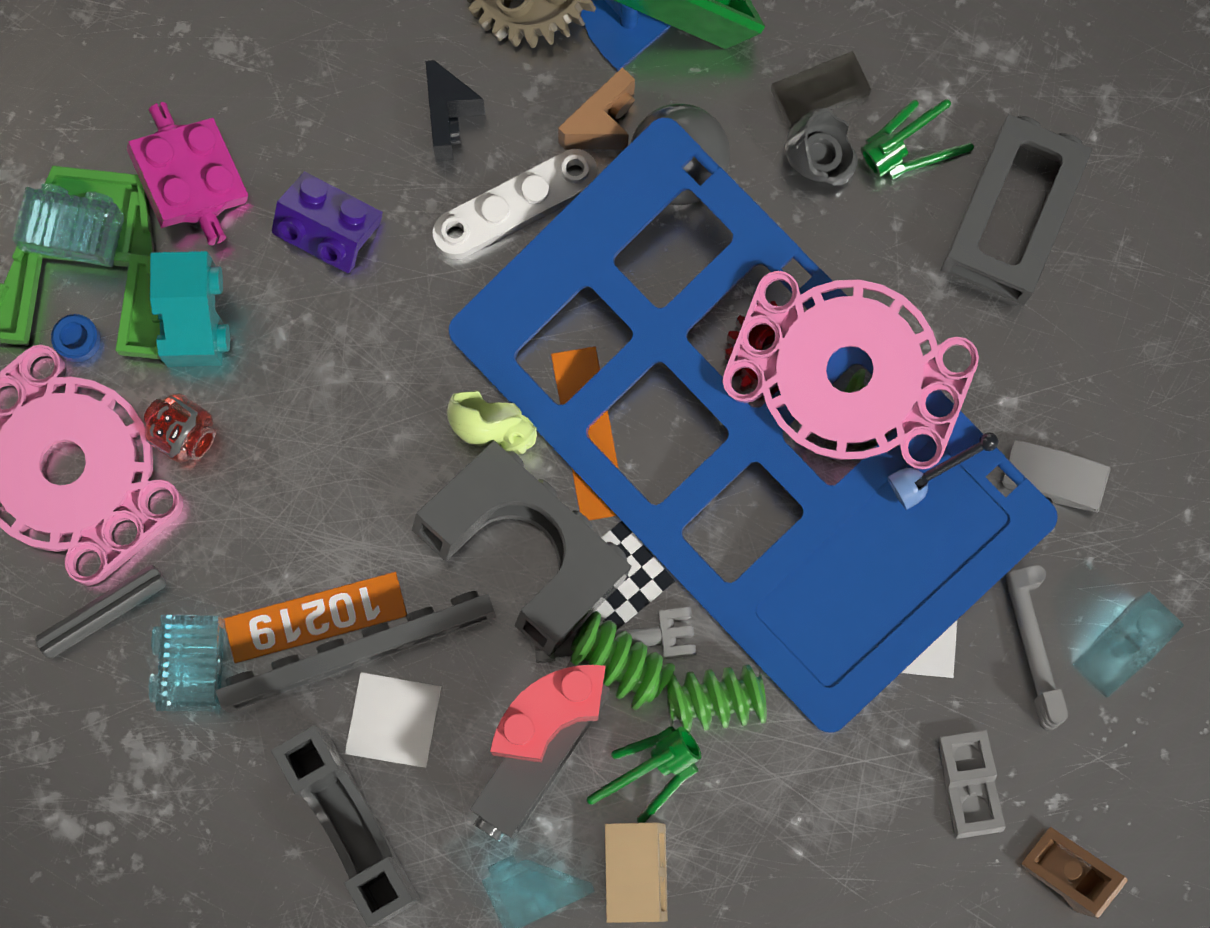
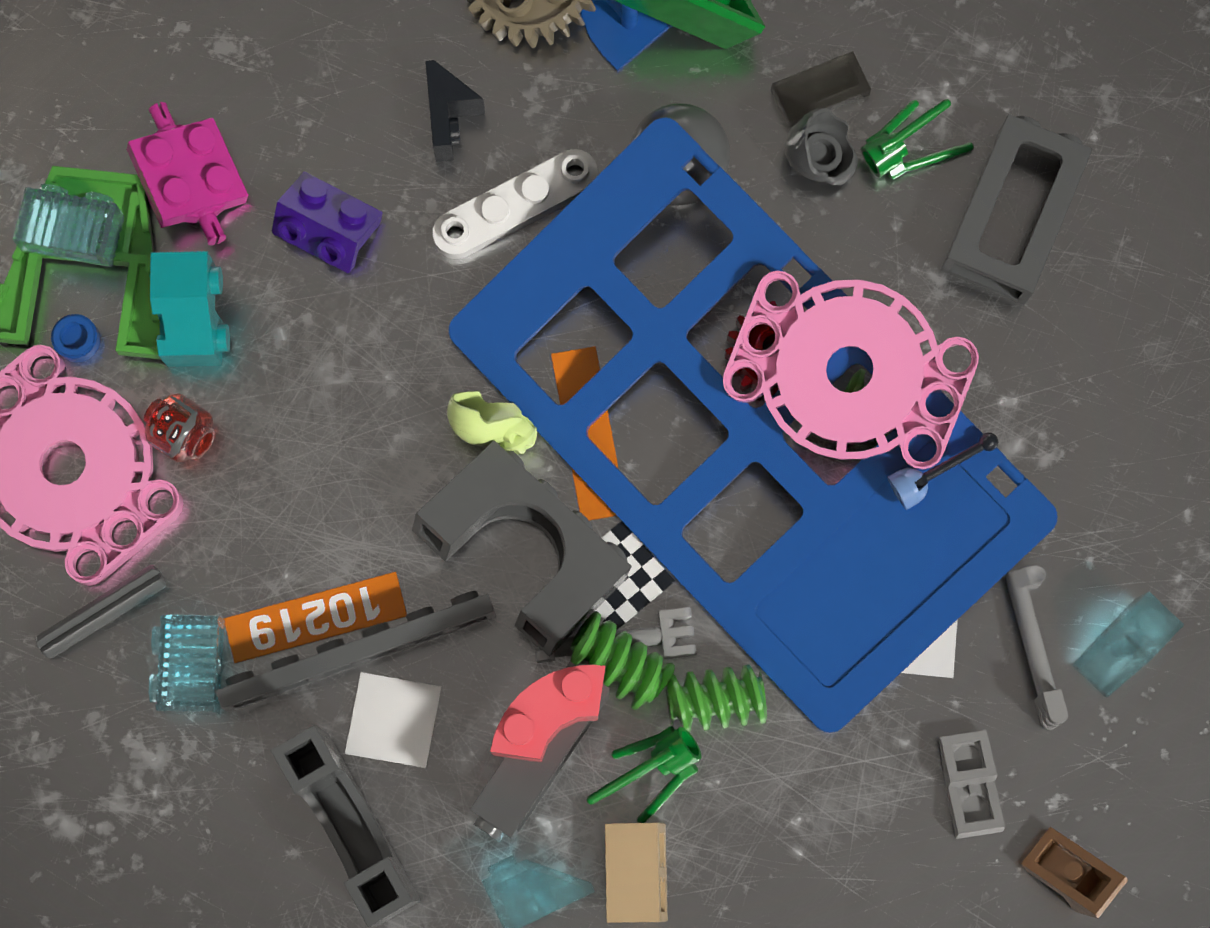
medium nougat slope [558,67,635,150] -> none
light grey slope [1002,440,1110,513] -> none

